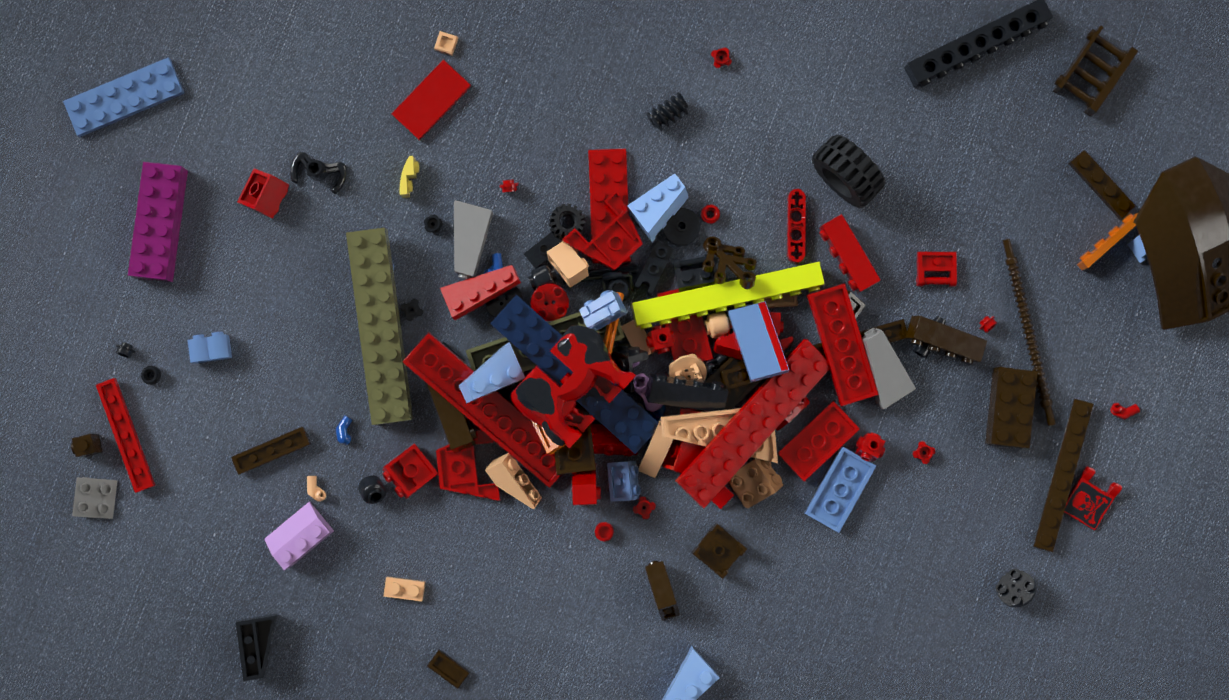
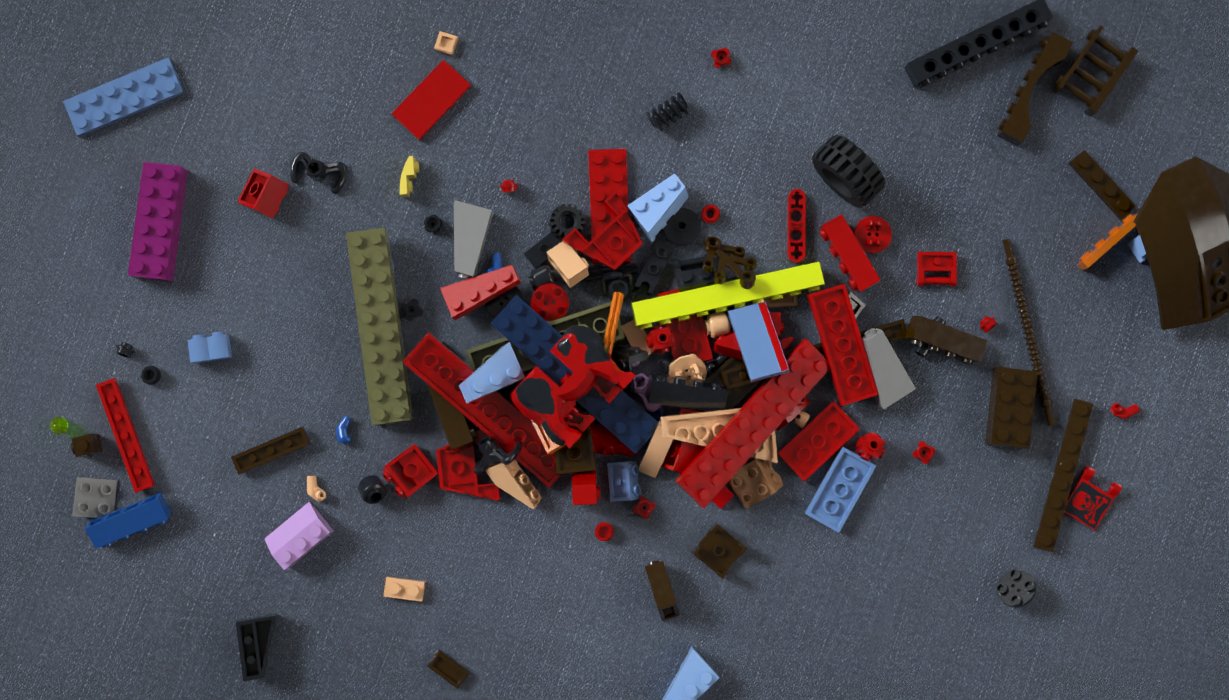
brick [579,290,627,331] -> none
none -> clear neon green plate [50,417,69,435]
none -> blue brick [85,493,171,549]
none -> black piece [473,435,523,474]
none -> light nougat hinge [794,412,811,429]
none -> red plate [854,216,892,254]
none -> dark brown arch [997,32,1073,146]

